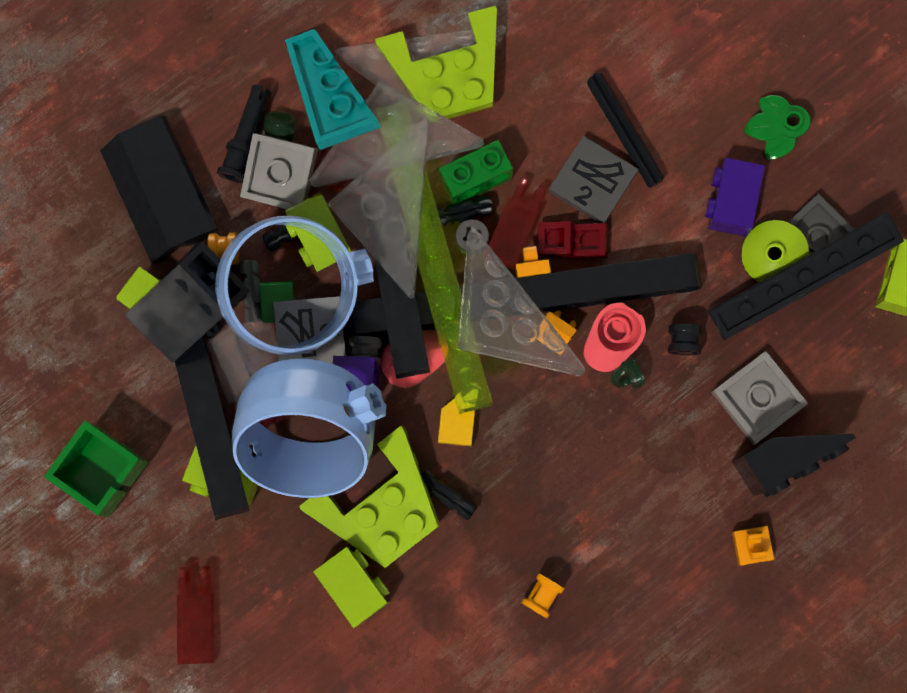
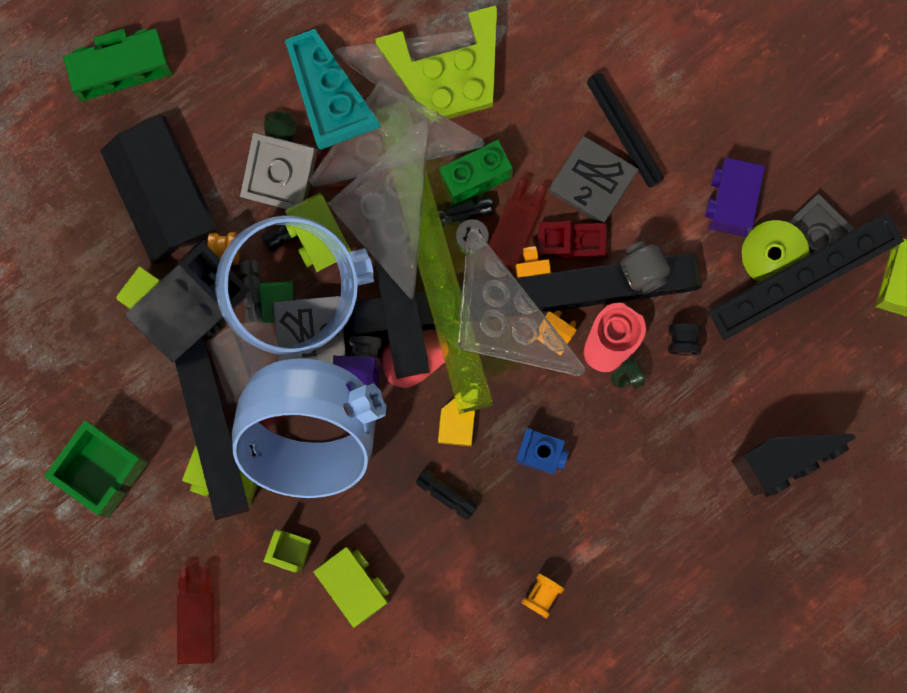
black pin [216,85,272,183] -> none
lime wing [299,425,440,568] -> none
light grey tile [711,351,808,445] -> none
light orange tile [732,526,774,566] -> none
green plate [744,95,811,160] -> none
none -> green piece [63,28,173,102]
none -> lime panel [263,529,312,573]
none -> blue brick [516,428,569,475]
none -> dark grey head [620,241,670,294]

